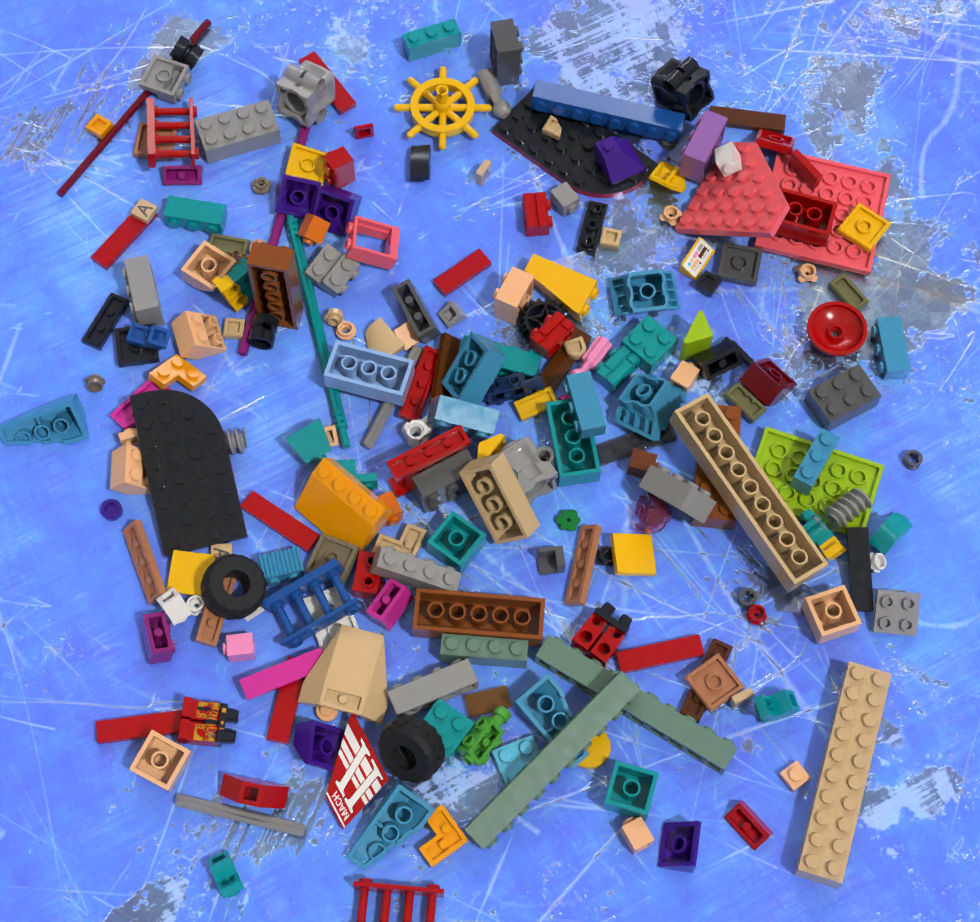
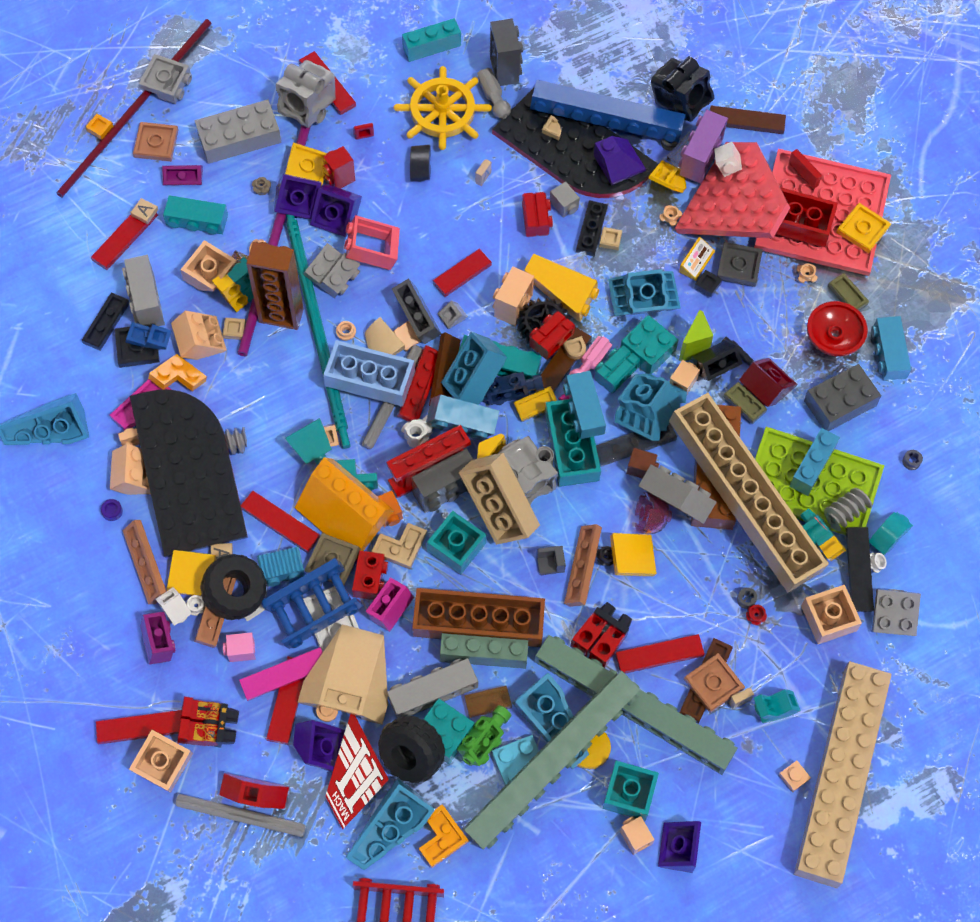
dark tan plate [85,374,106,392] -> none
red fence [146,98,199,168] -> none
black wheel [169,35,205,70] -> none
teal brick [207,850,244,898] -> none
olive tile [209,233,250,259] -> none
black wheel [248,313,279,350] -> none
orange brick [297,213,331,246] -> none
tan plate [324,308,344,326] -> none
light grey brick [370,546,462,591] -> none
green plant [556,509,581,532] -> none
red slope [724,800,773,851] -> none
red tile [755,128,796,155] -> none

